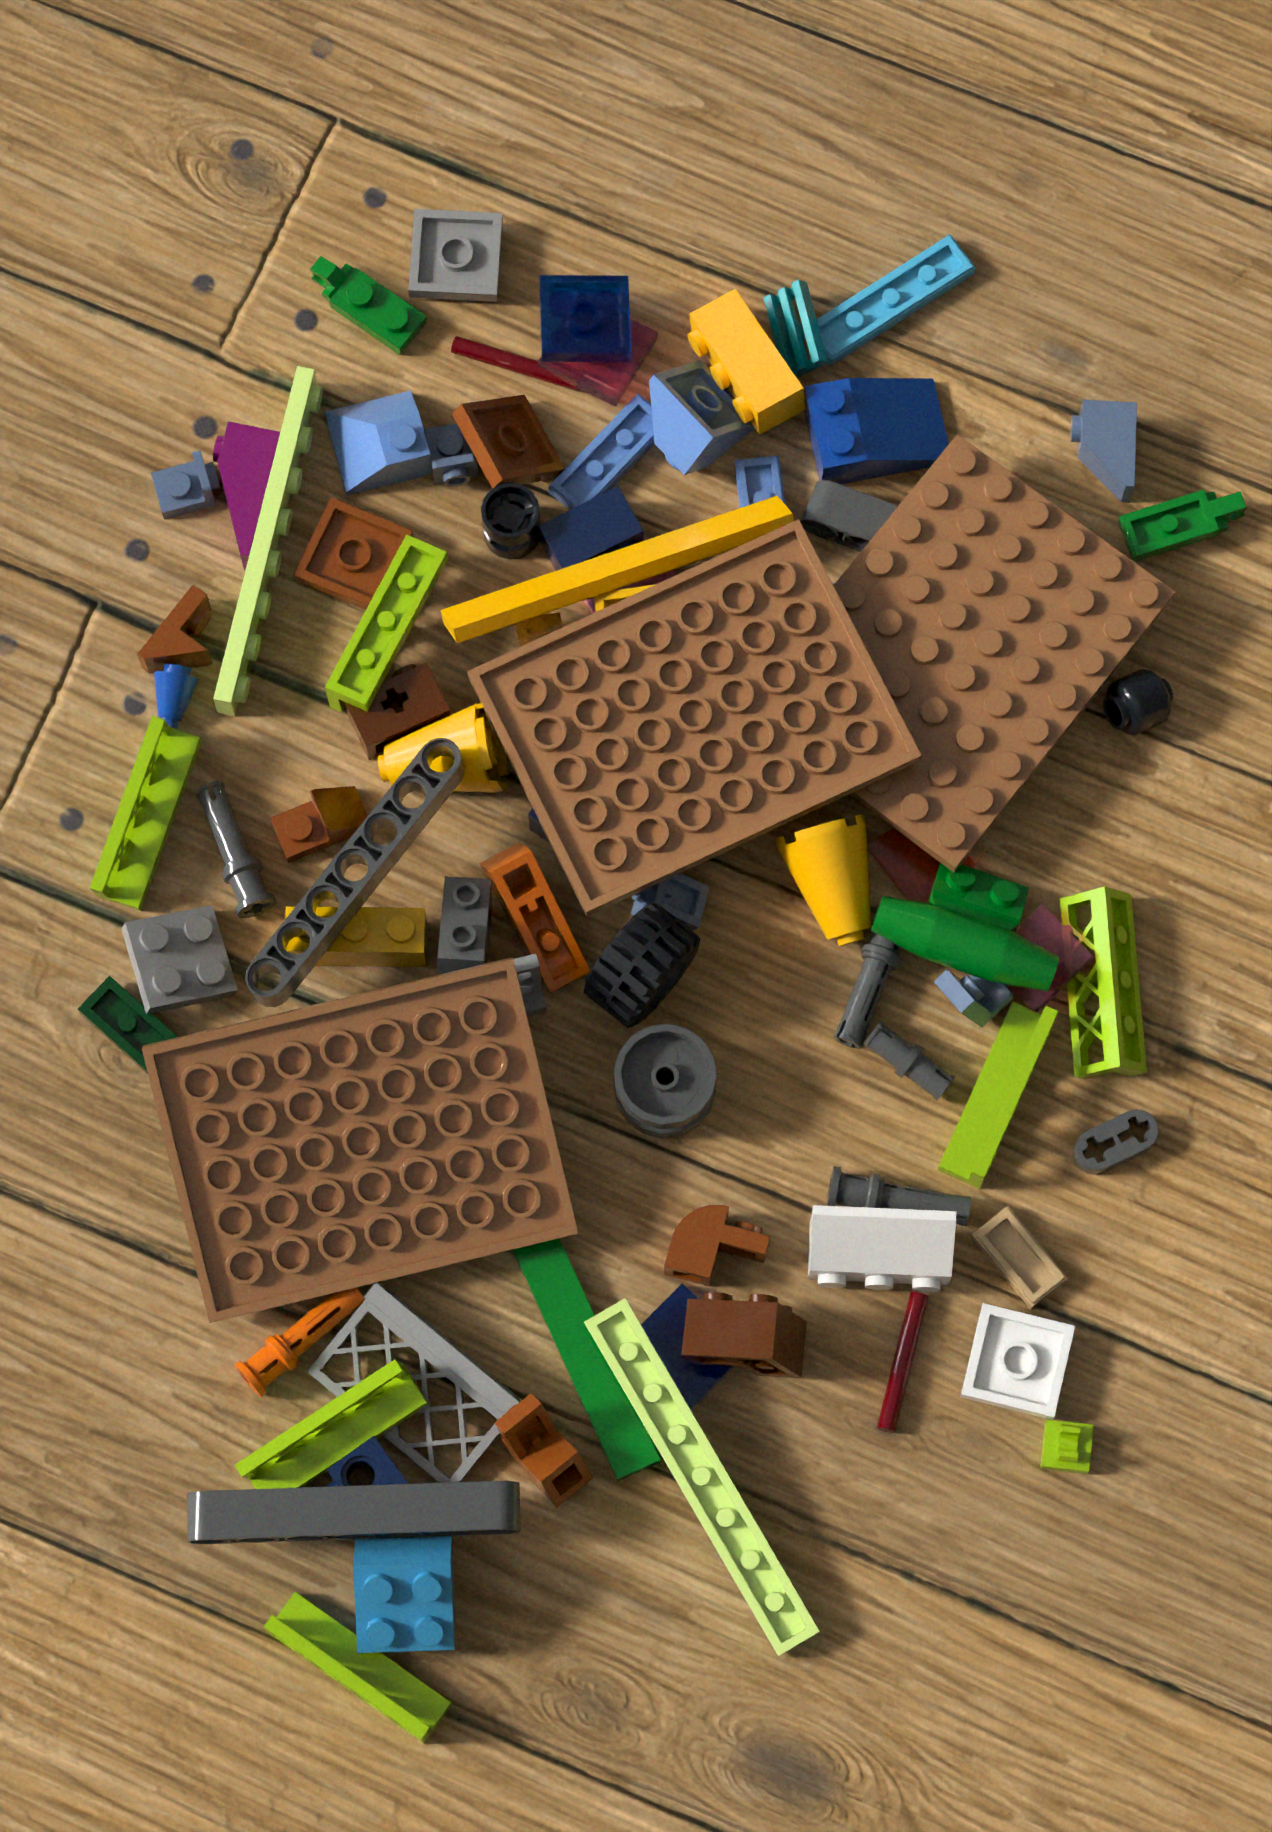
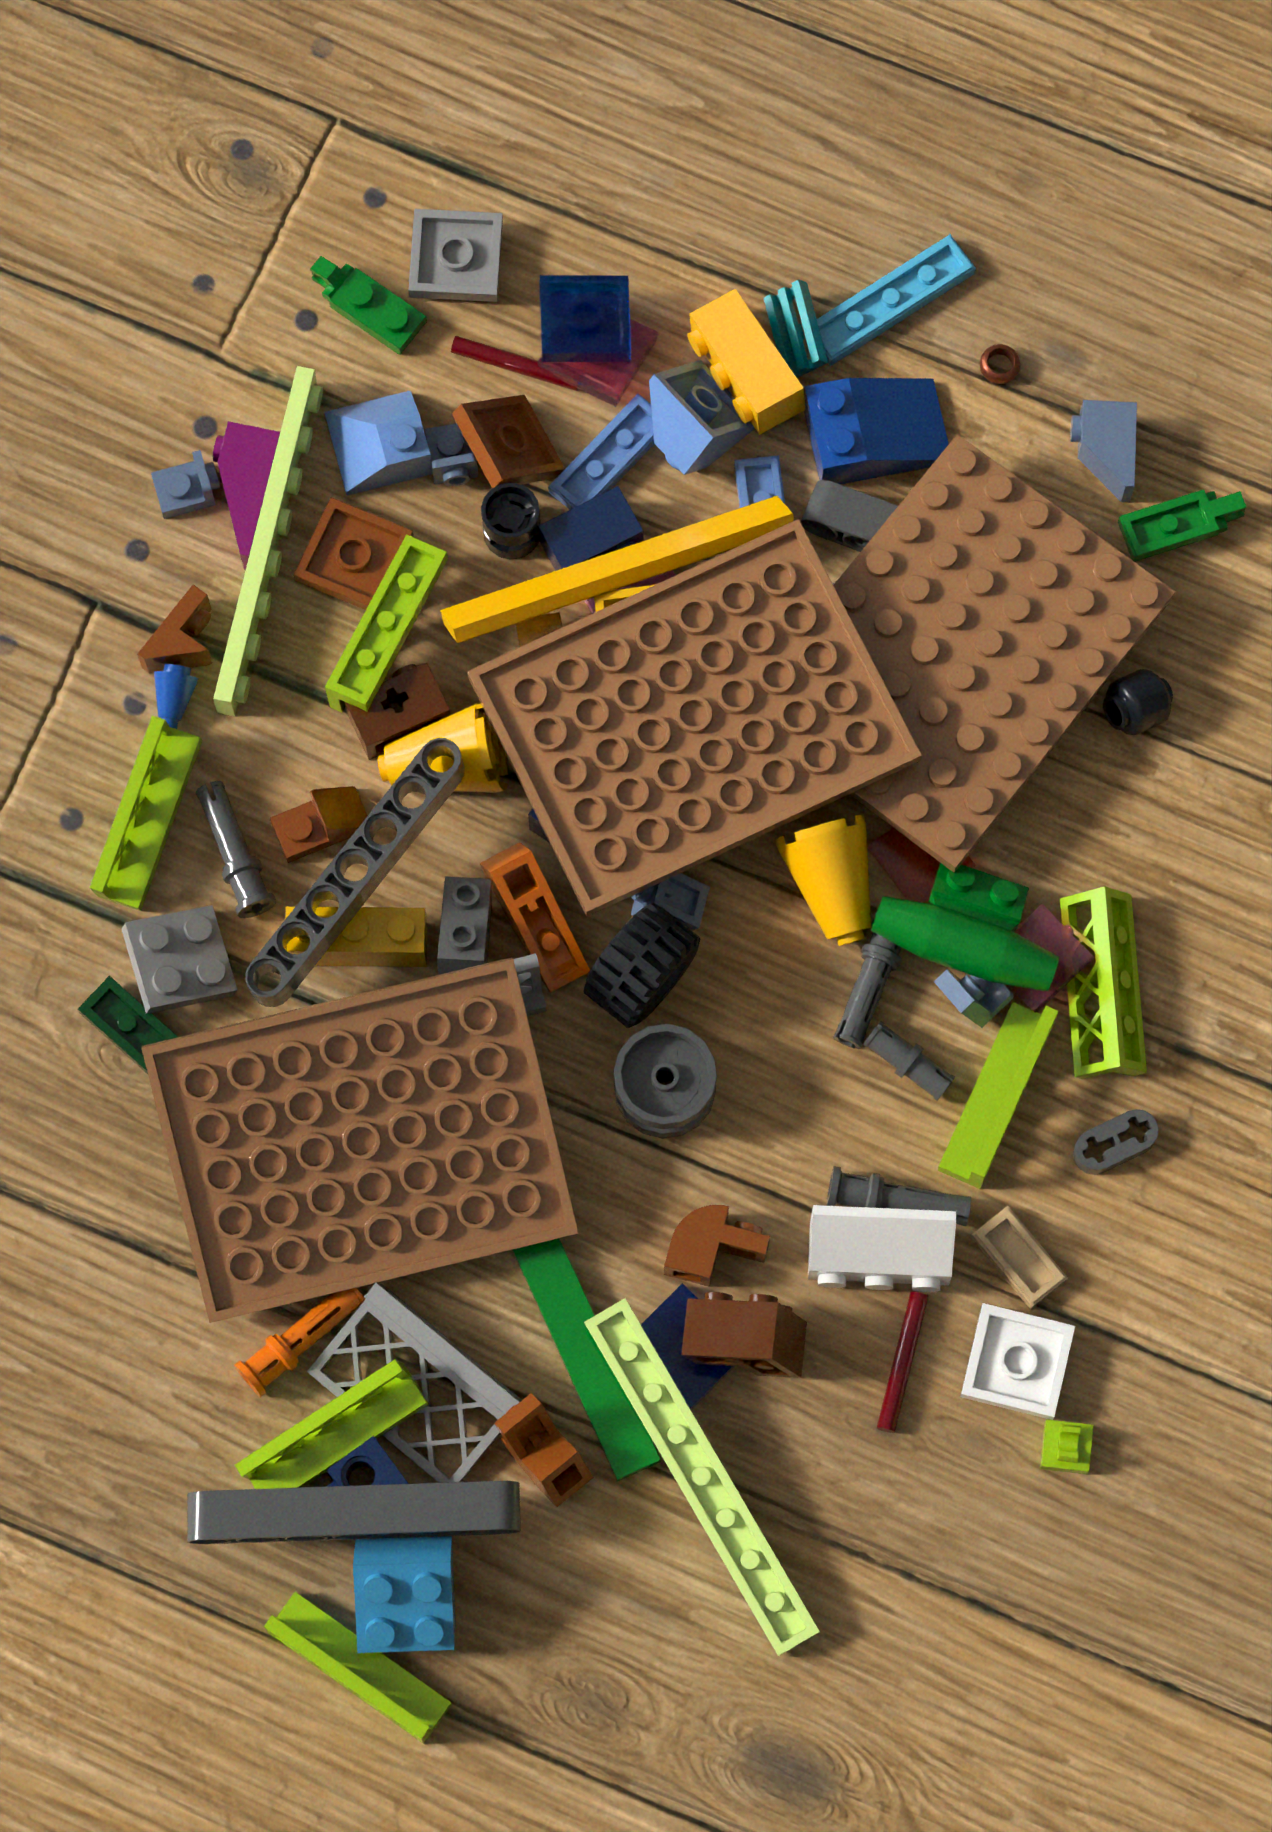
none -> copper piece [979,344,1021,384]

